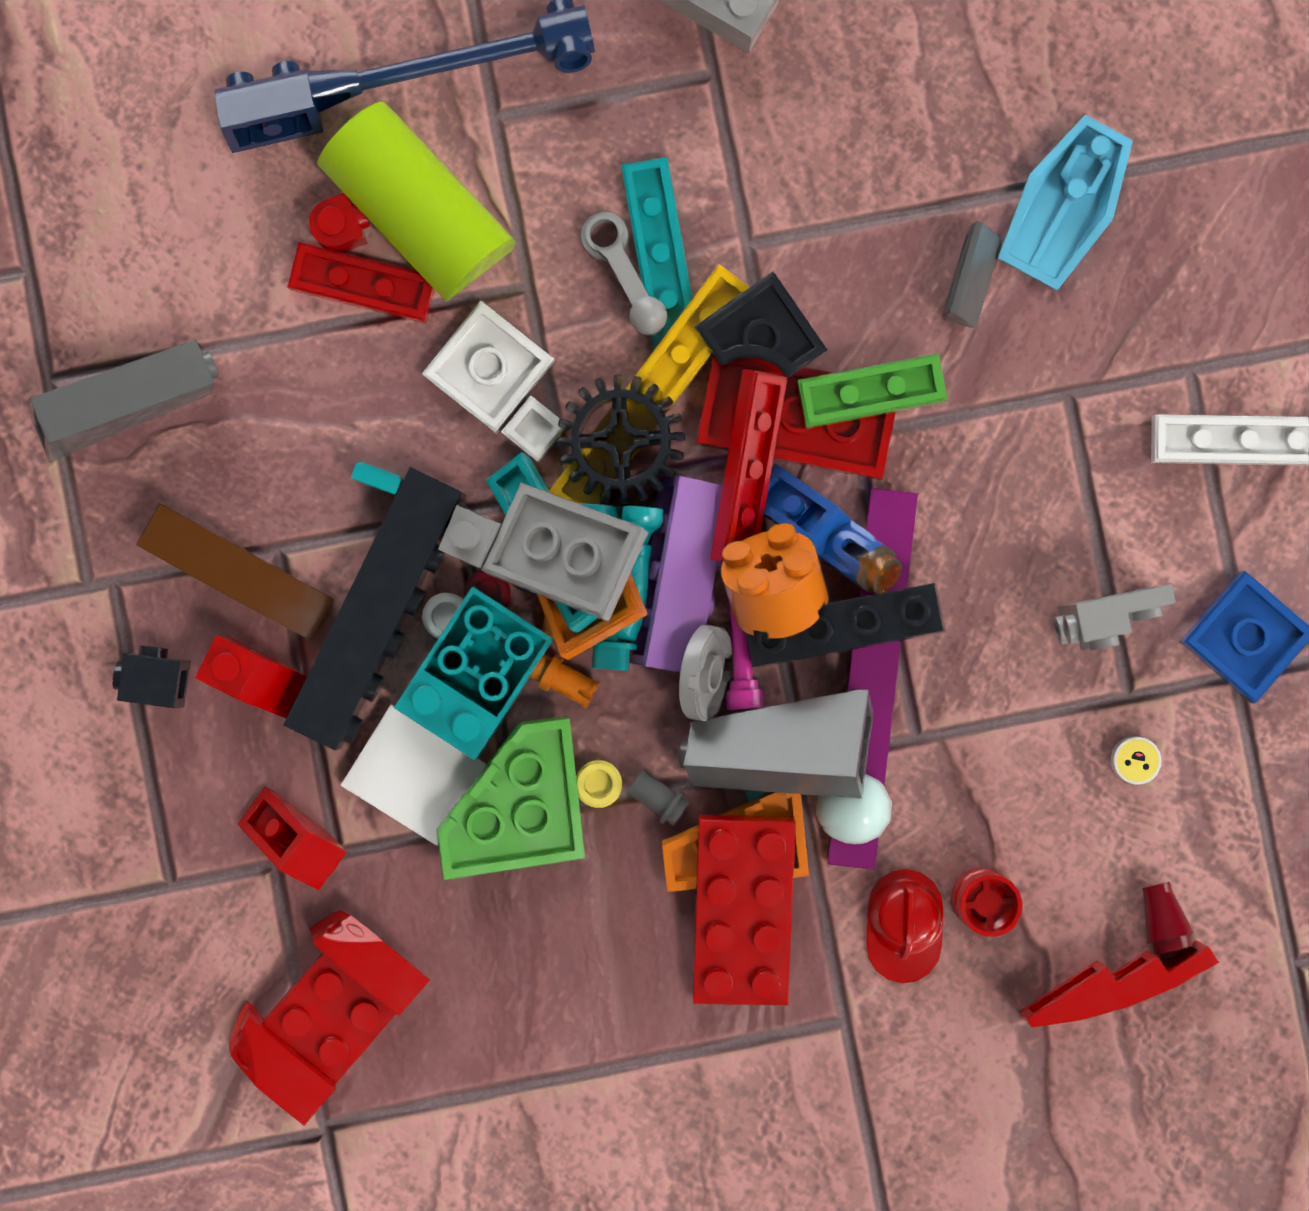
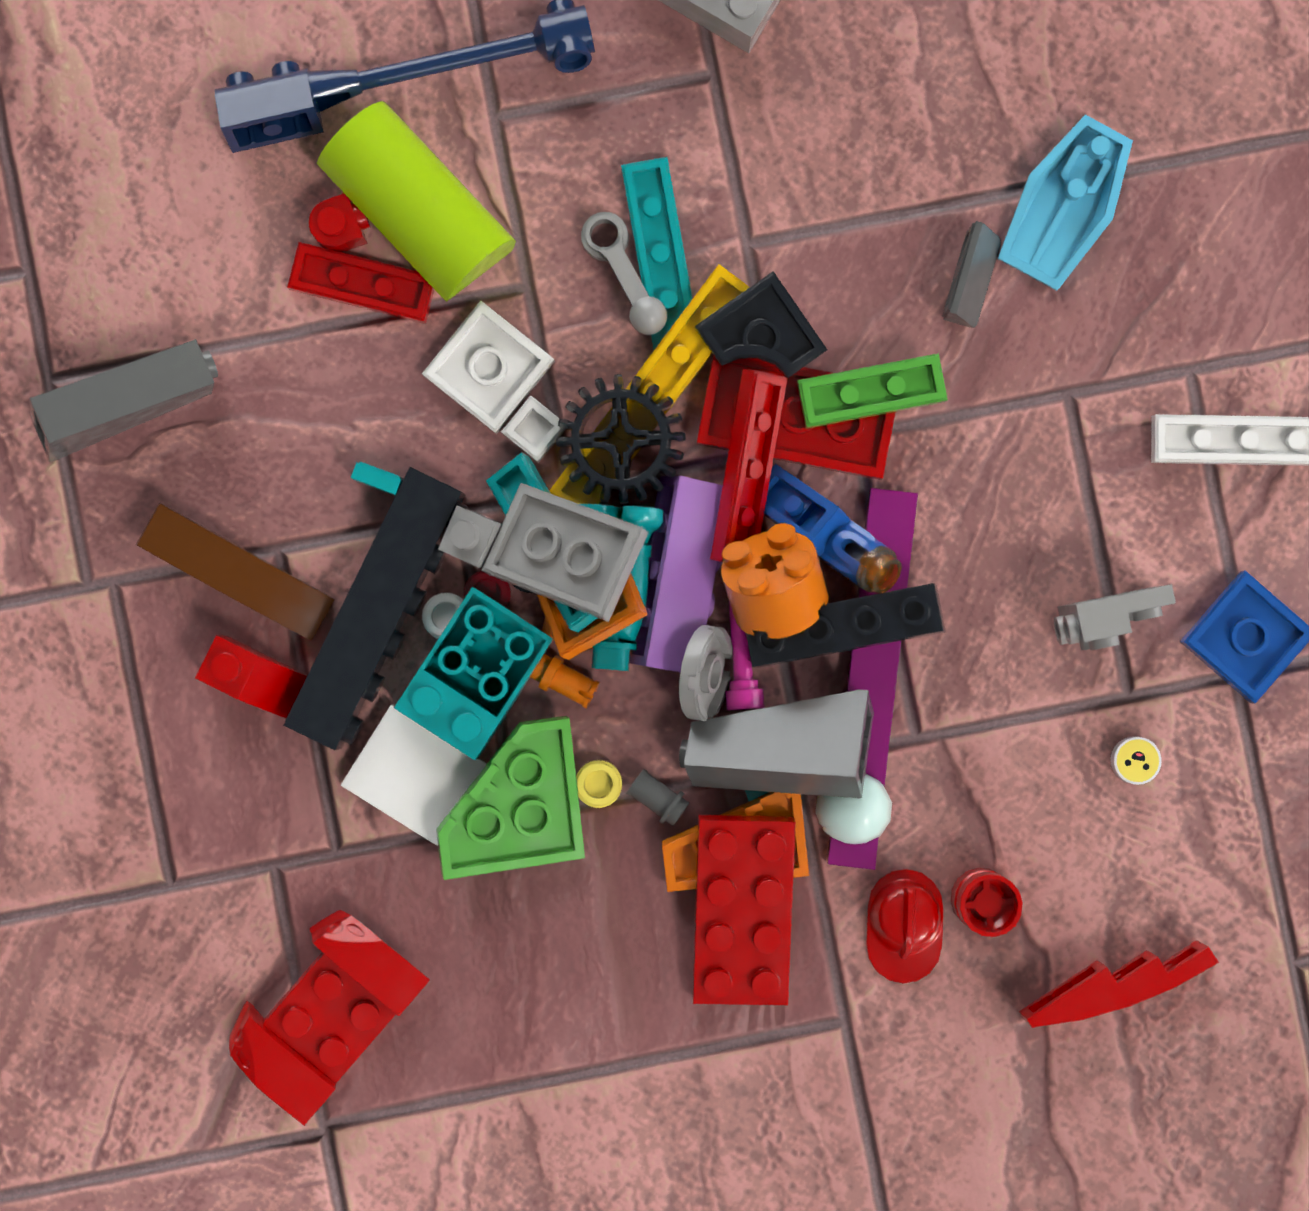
black brick [112,645,191,709] -> none
red slope [237,786,347,890] -> none
dark red cone [1142,882,1194,955] -> none

